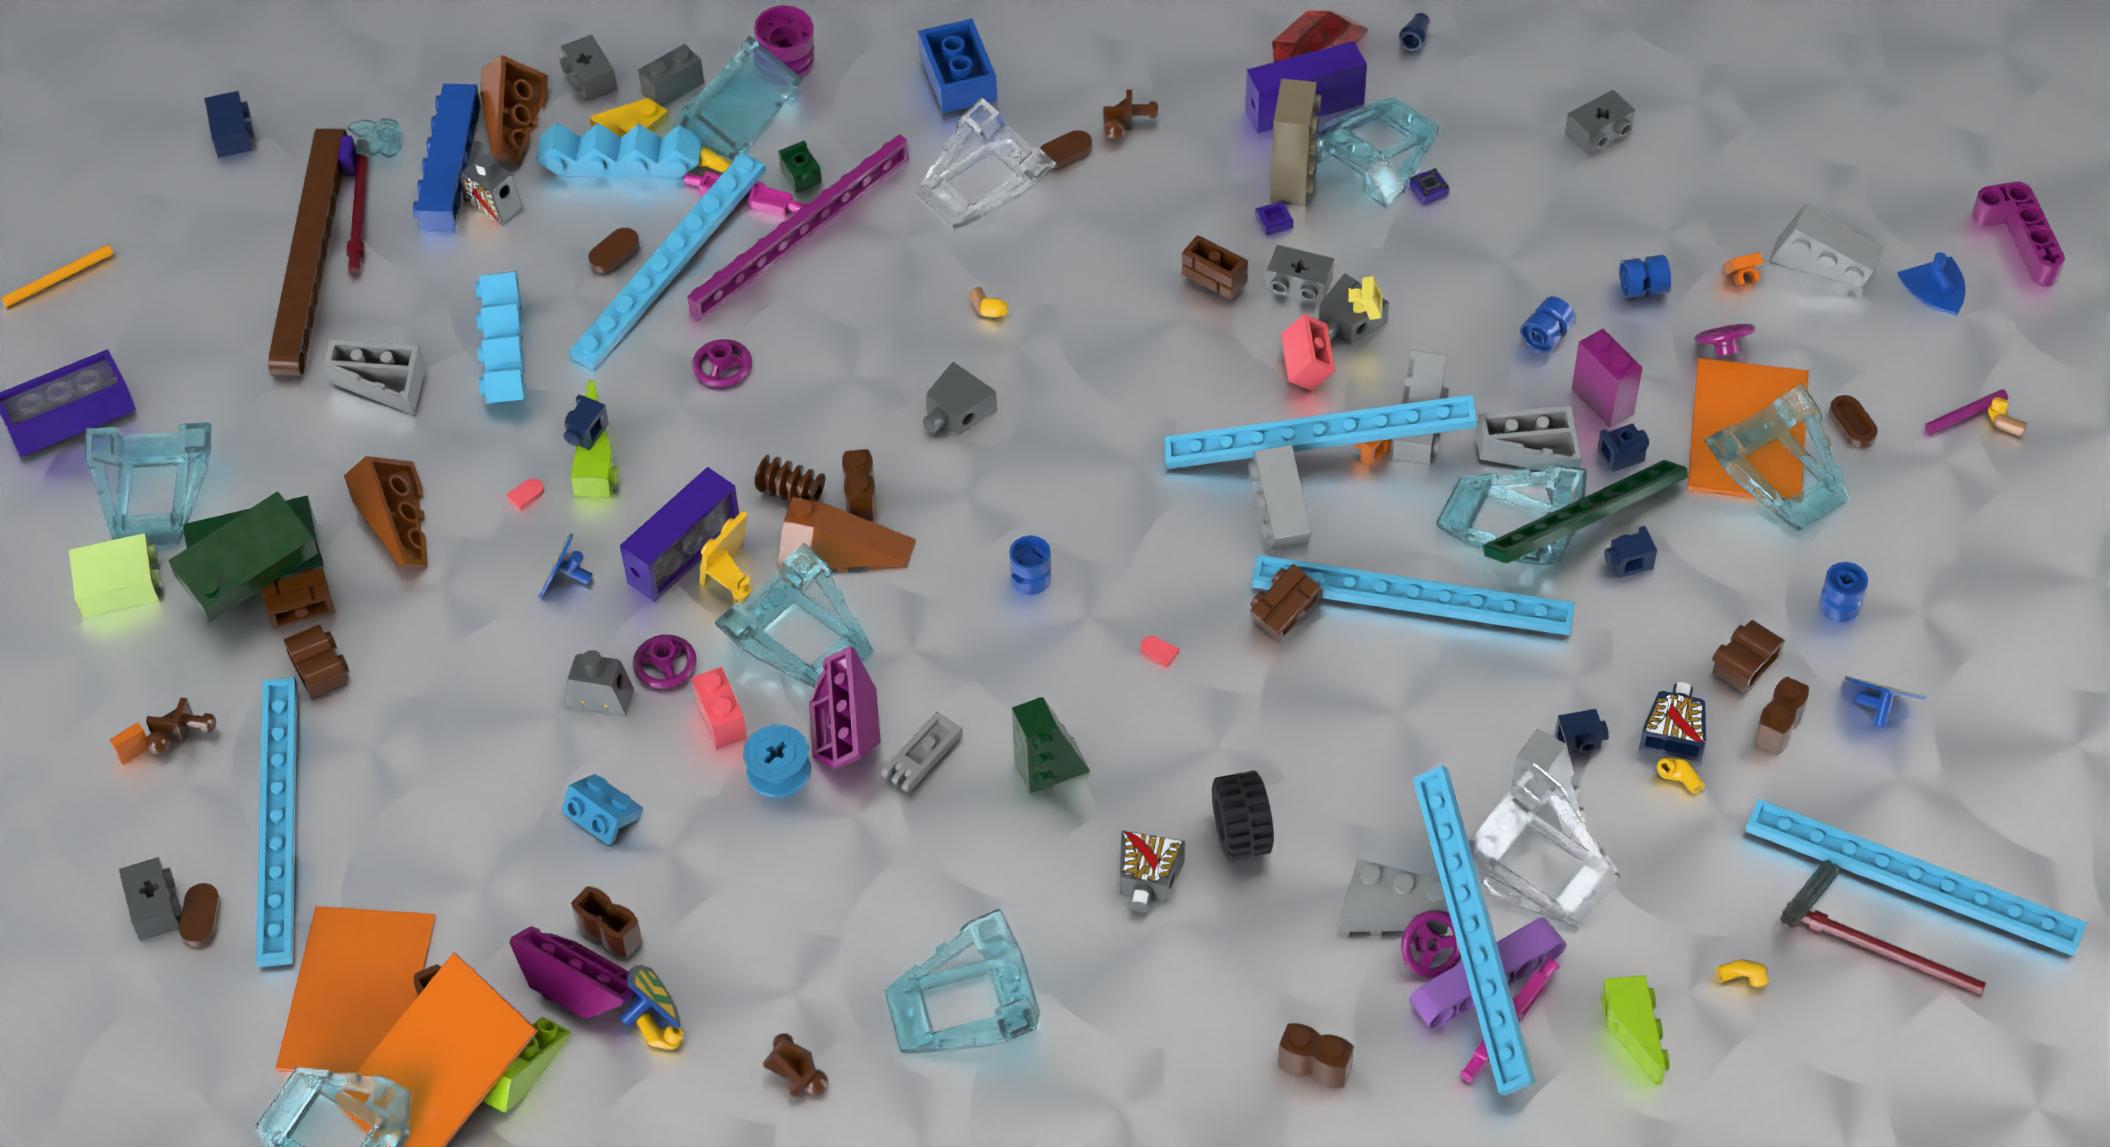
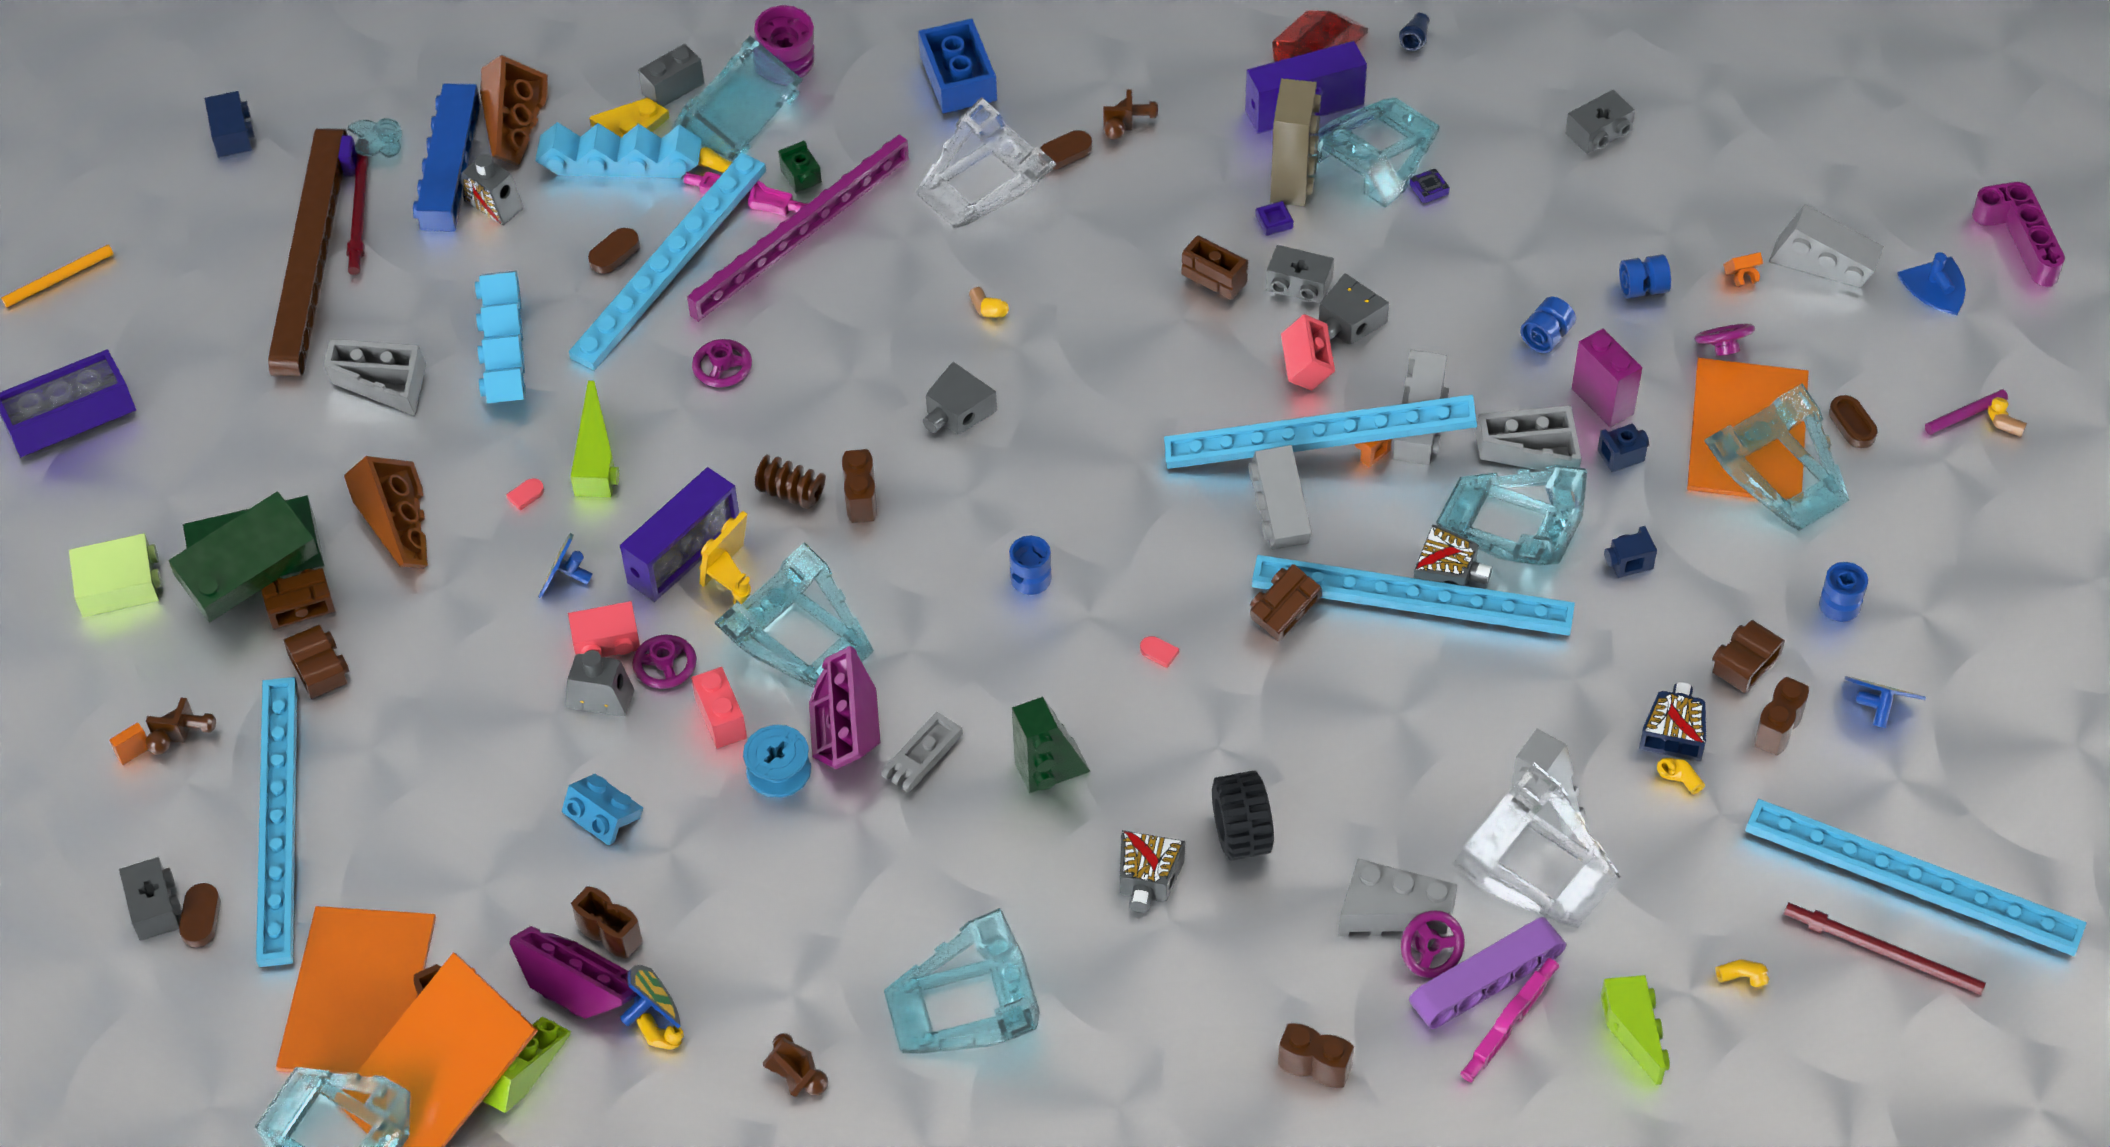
clear light blue windscreen [85,422,212,545] -> none
dark grey brick [559,34,618,102] -> none
dark blue brick [563,394,609,450] -> none
dark orange wedge [777,497,916,574] -> none
light yellow tile [1349,276,1383,320] -> none
medium azure plate [1413,765,1536,1096] -> none
dark green tile [1483,460,1688,564] -> none
dark blue brick [1555,709,1609,758] -> none
clear smoke axle [1780,860,1839,928] -> none
none -> coral brick [568,601,640,657]
none -> torso [1414,524,1493,586]

